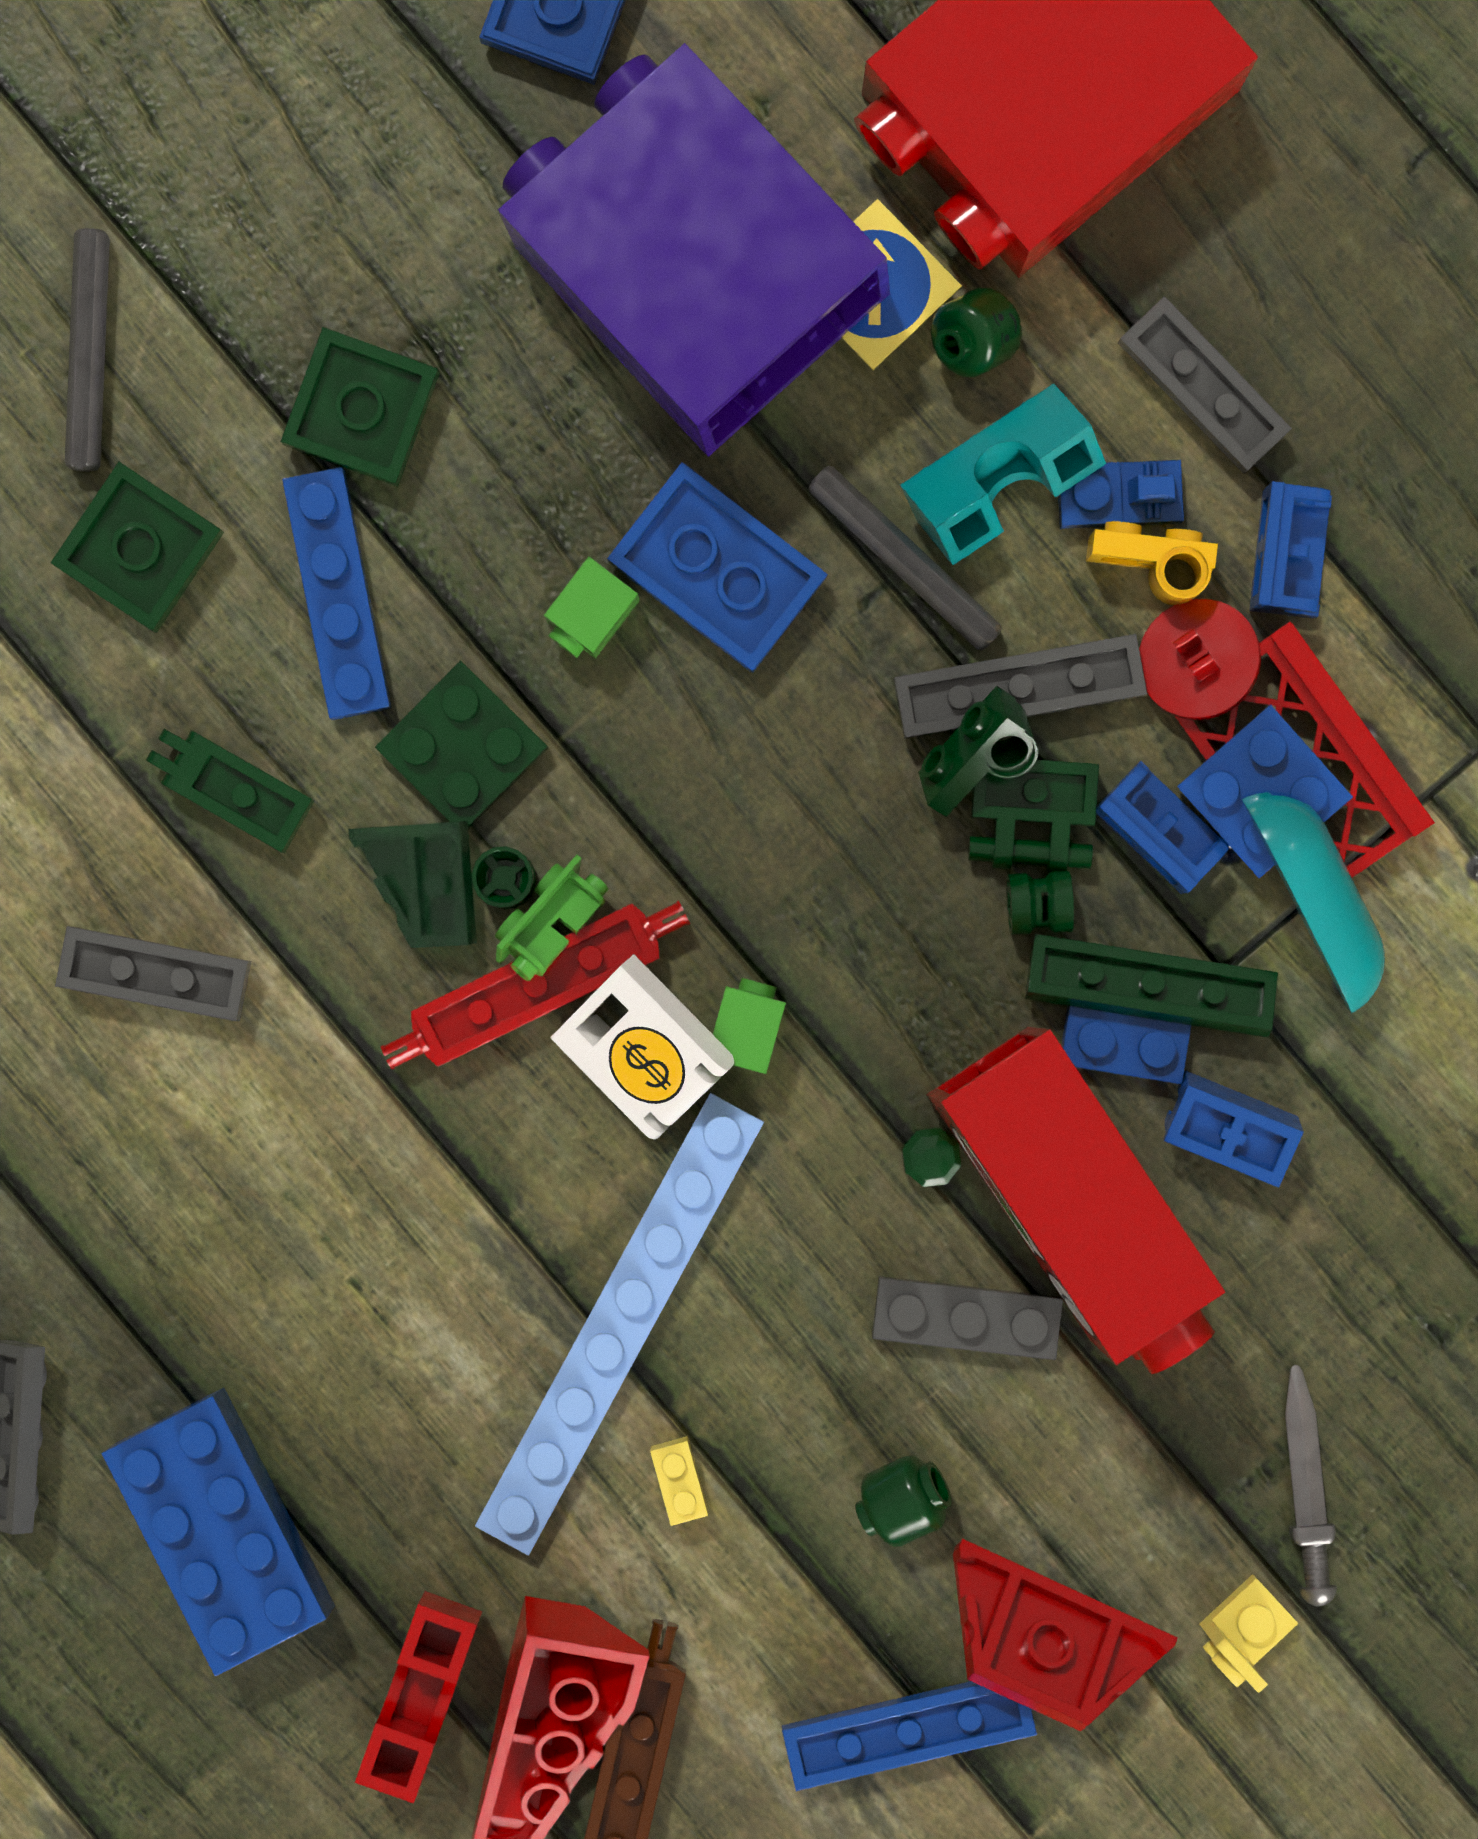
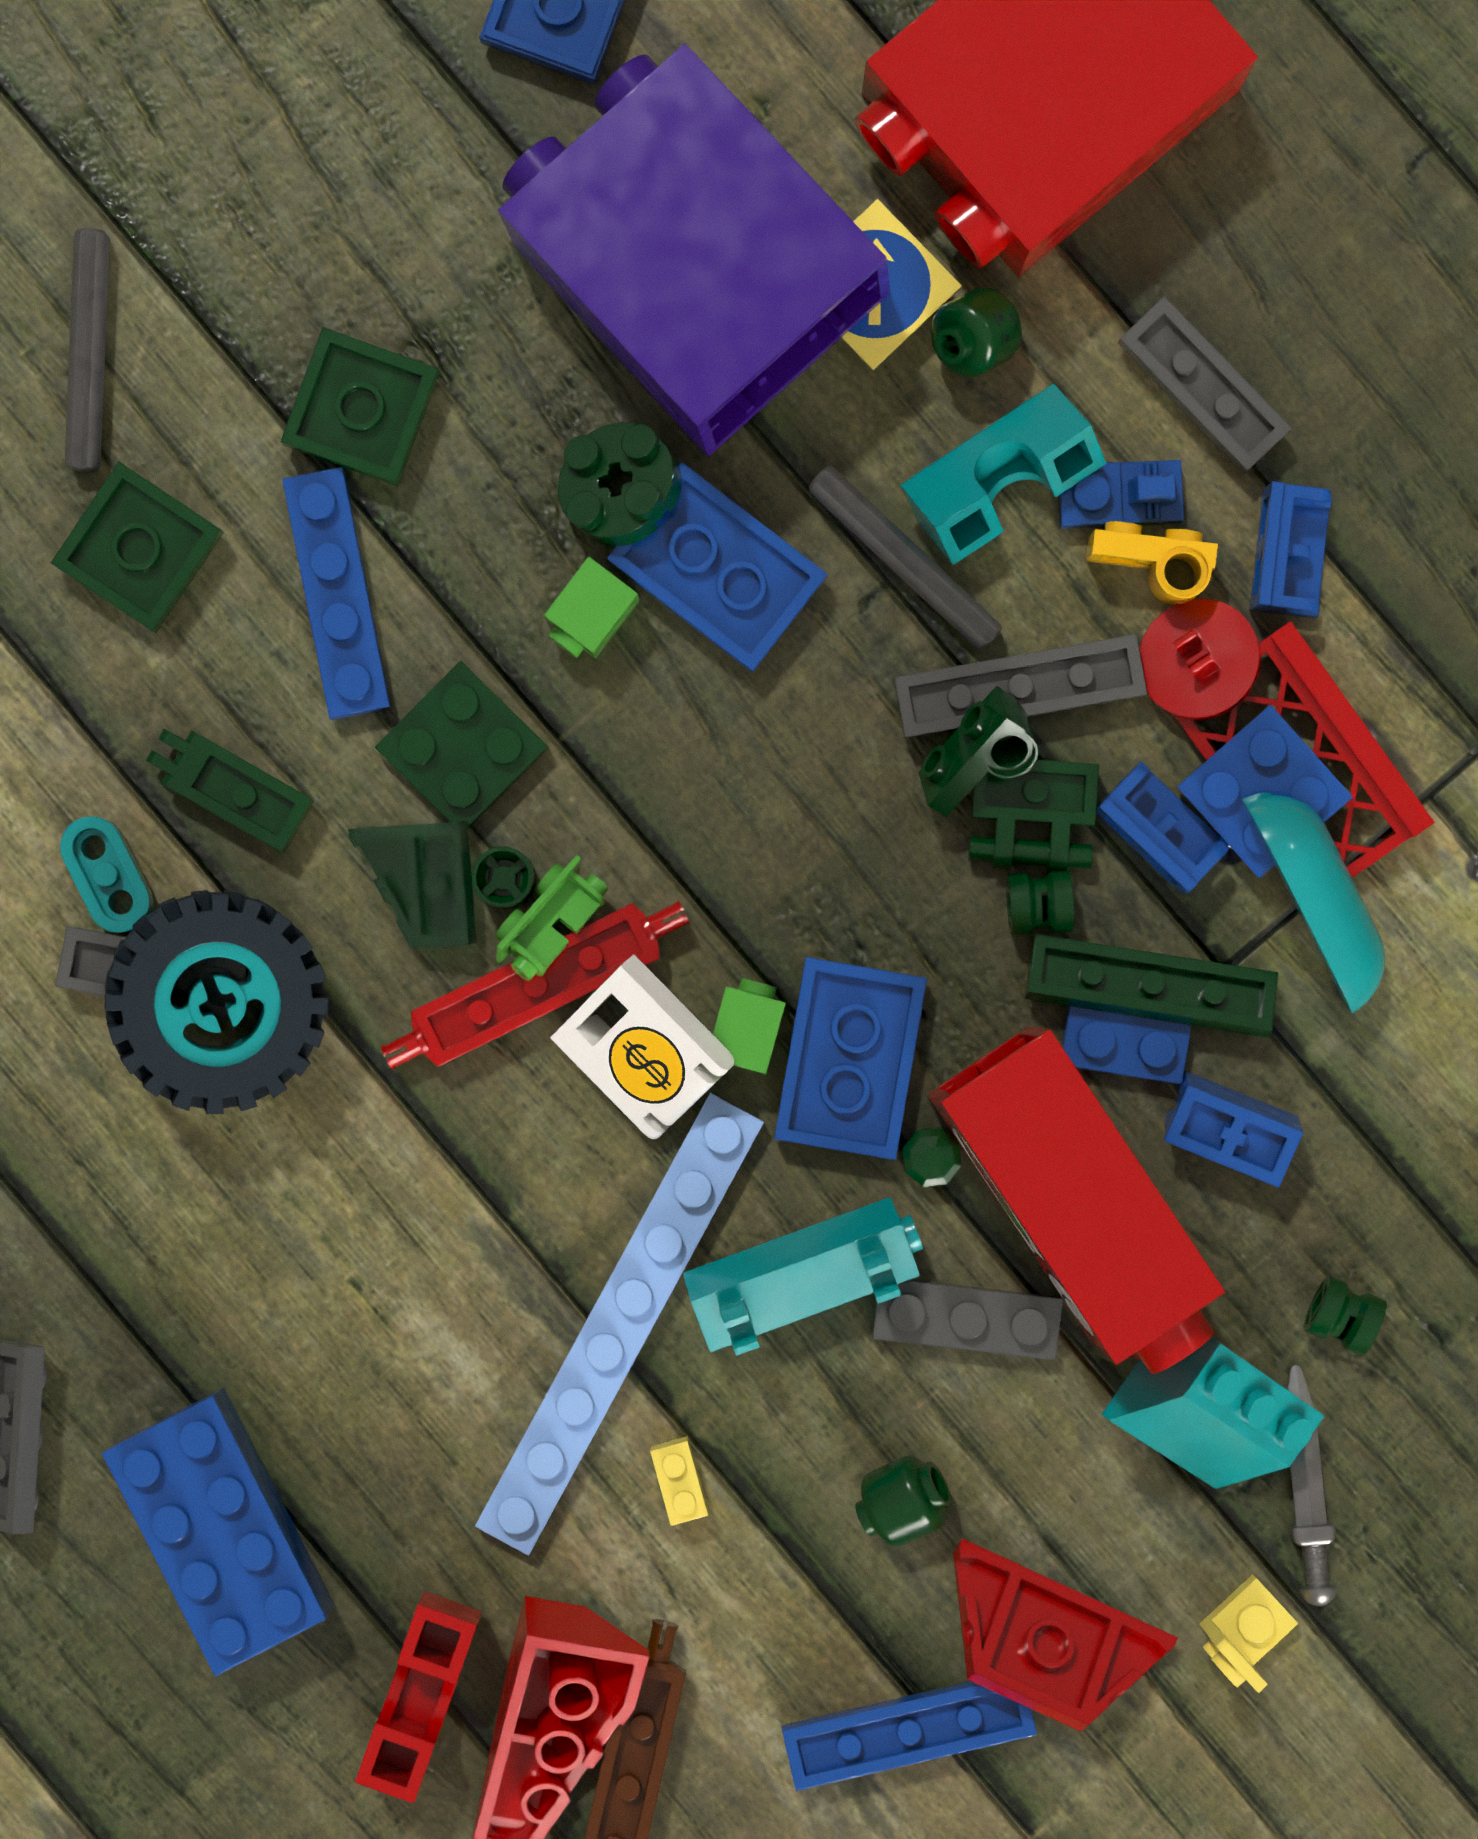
none -> teal plate [60,816,153,933]
none -> black wheel [104,890,328,1114]
none -> dark green plate [558,422,681,546]
none -> teal brick [683,1197,923,1356]
none -> blue plate [774,957,927,1160]
none -> teal slope [1101,1337,1324,1489]
none -> dark green wheel [1304,1275,1387,1356]

